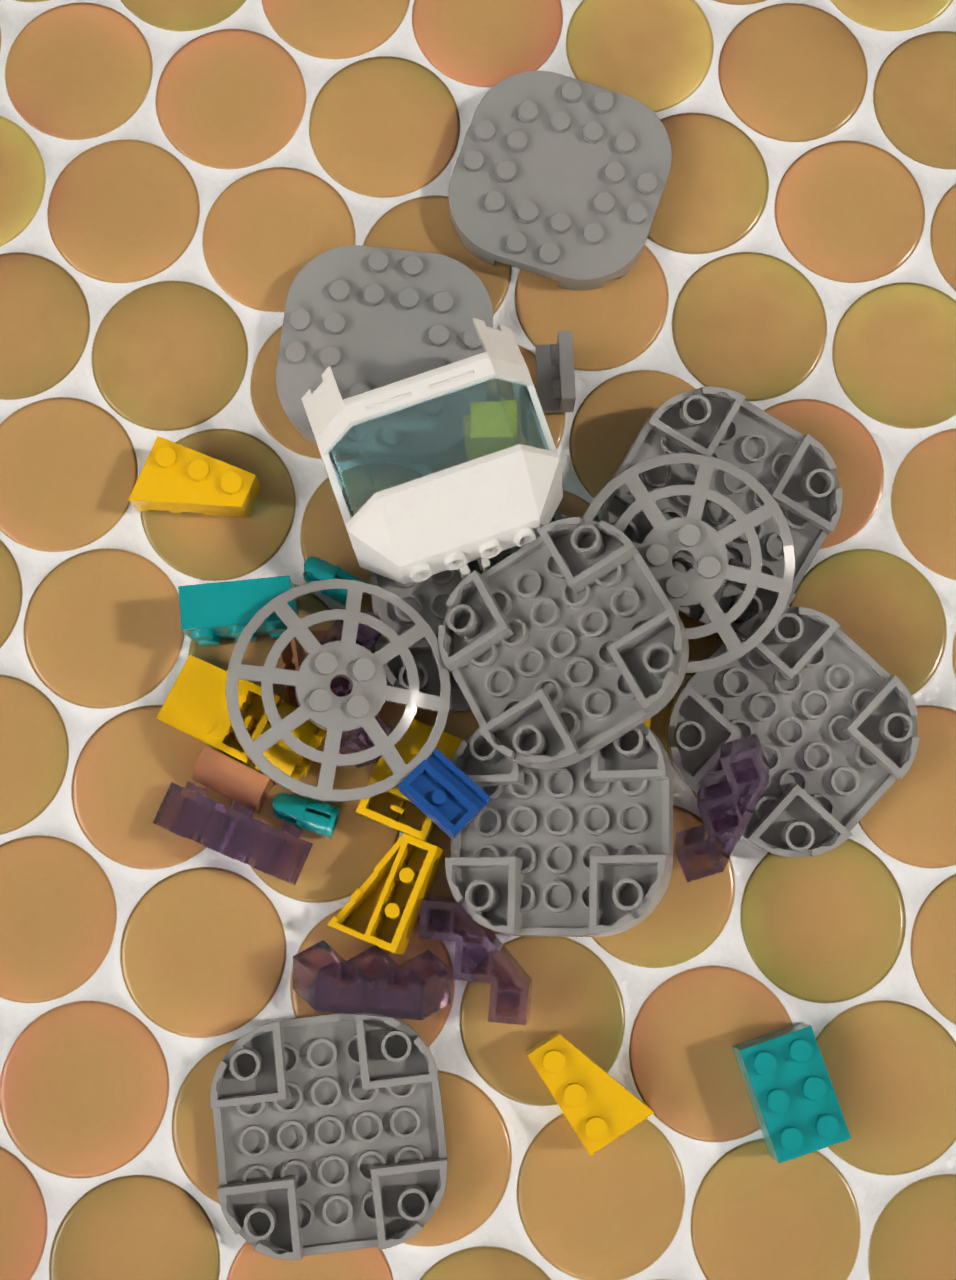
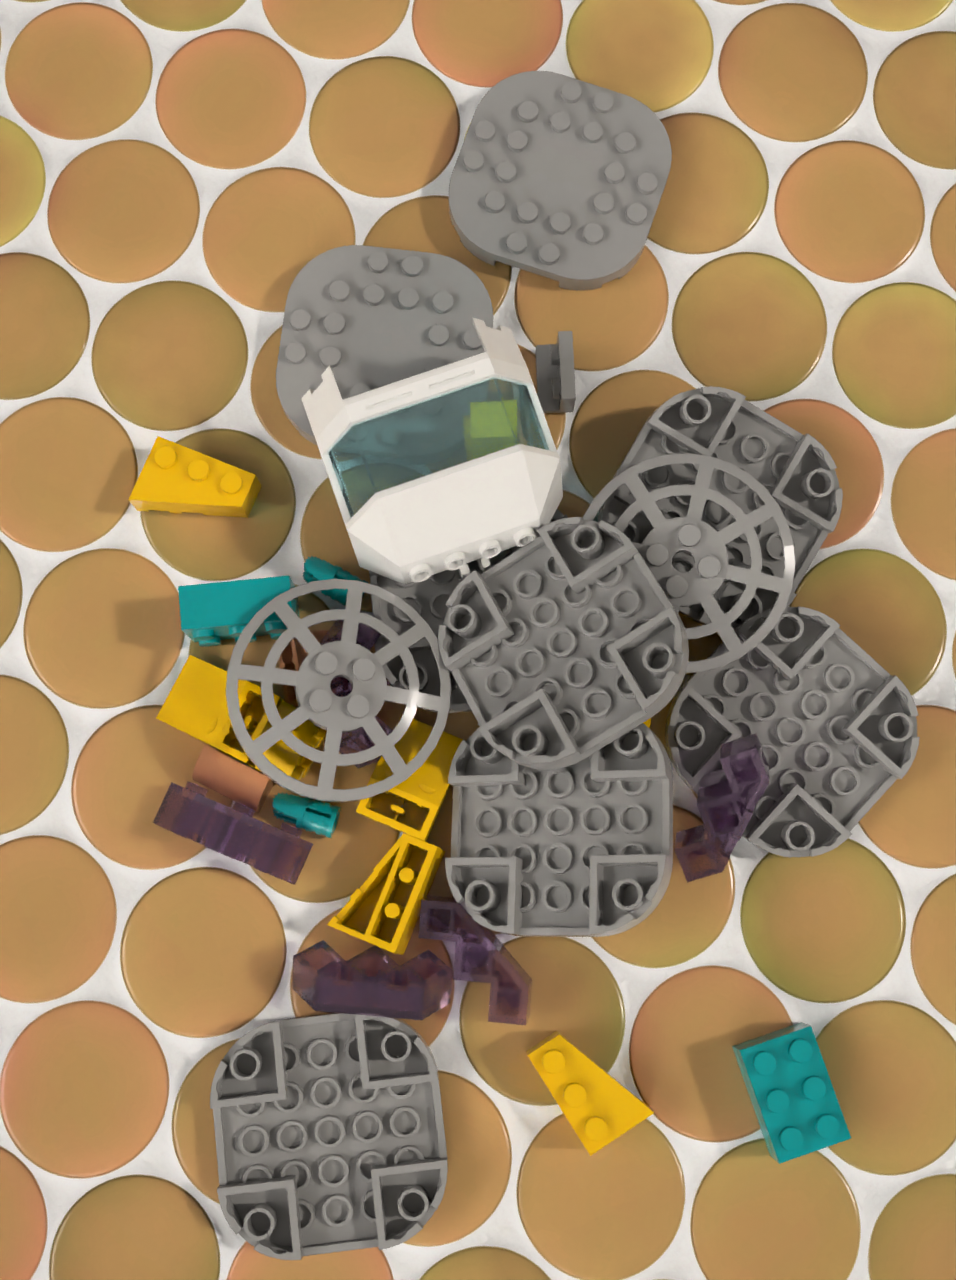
blue plate [398,748,491,840] -> none

